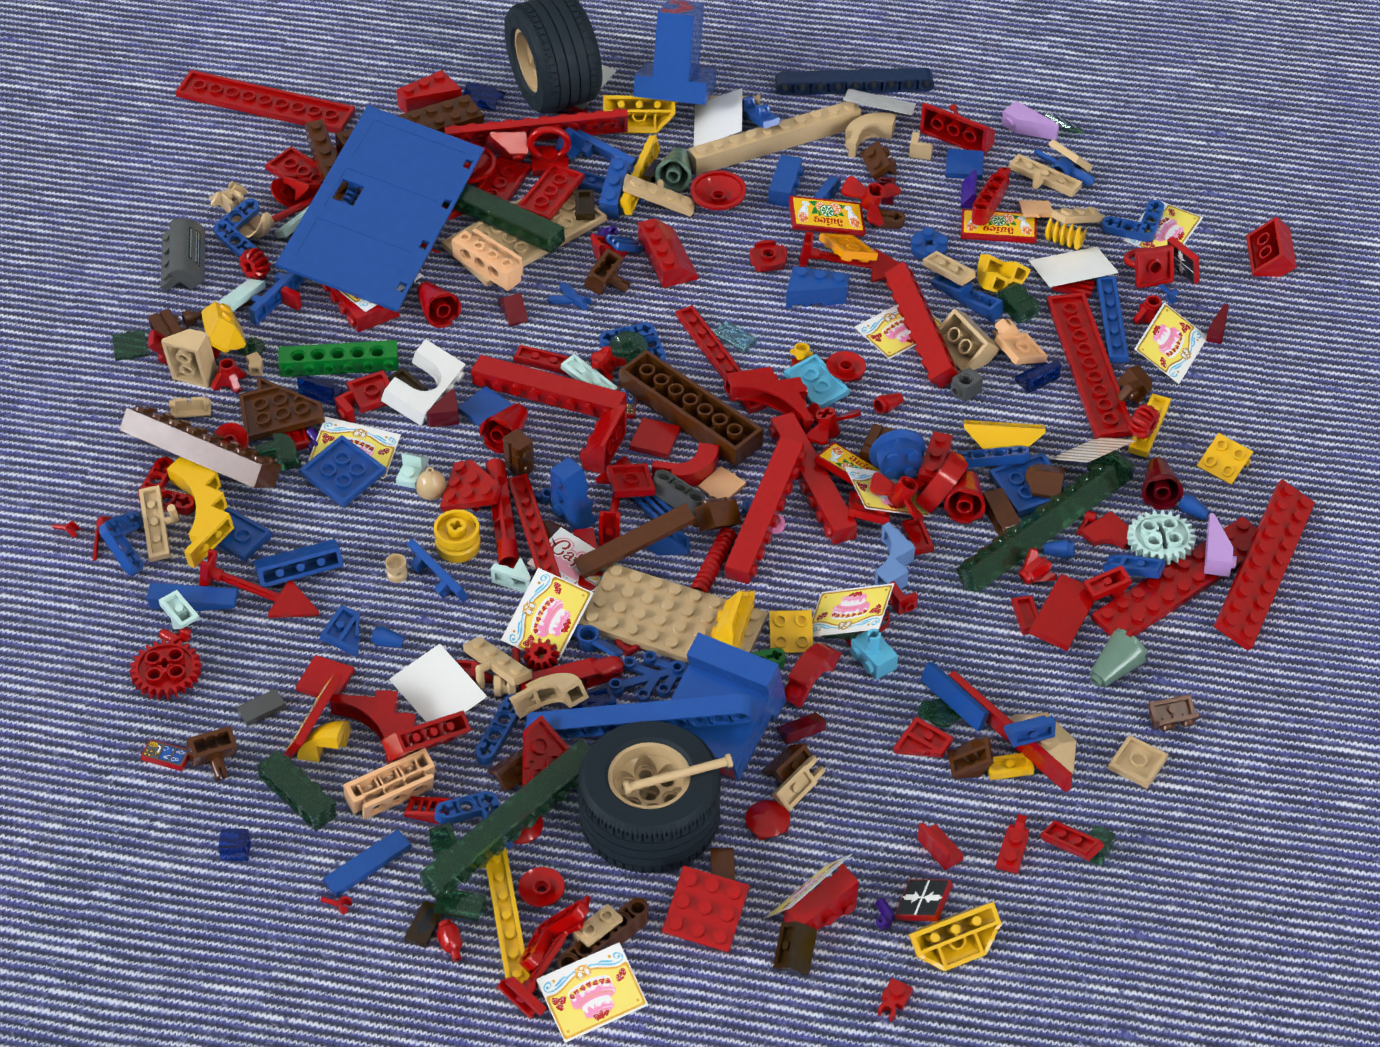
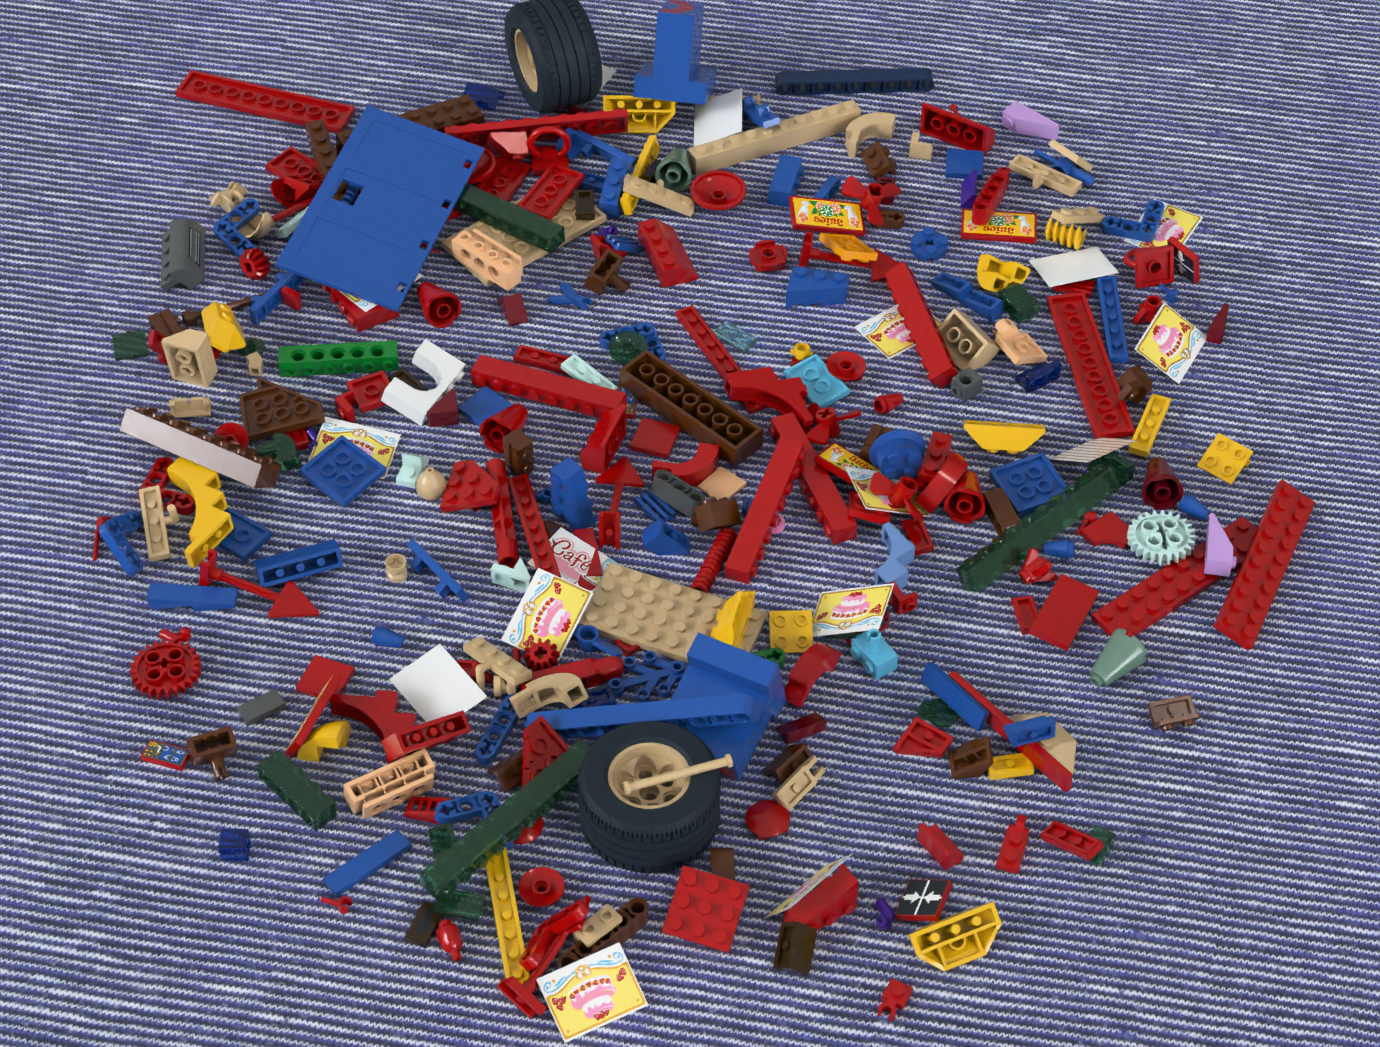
red hand [52,521,81,538] -> none
light aqua slope [159,590,200,630] -> none
red rock [210,358,247,394] -> none
light aqua tile [217,279,266,311] -> none
clear blue panel [297,376,344,406] -> none
blue wing [320,604,360,657] -> none
red wedge [396,70,462,113] -> none
yellow wheel [433,509,481,563] -> none
reddish brown tile [574,503,696,579] -> none
red rock [590,346,627,381] -> none
red plate [606,463,655,498] -> none
white sticker [843,89,916,115] -> none
tan plate [922,251,976,286] -> none
blue beam [955,446,1030,468] -> none
light nougat piece [1018,200,1053,218] -> none
reddish brown slope [1025,463,1066,500] -> none
piece [1045,113,1084,133] -> none
red slope [1084,565,1132,601] -> none
blue hinge [1103,554,1165,579] -> none
tan tile [1108,735,1169,789] -> none
red gear [1128,404,1160,440] -> none
red slope [1246,216,1297,277] -> none

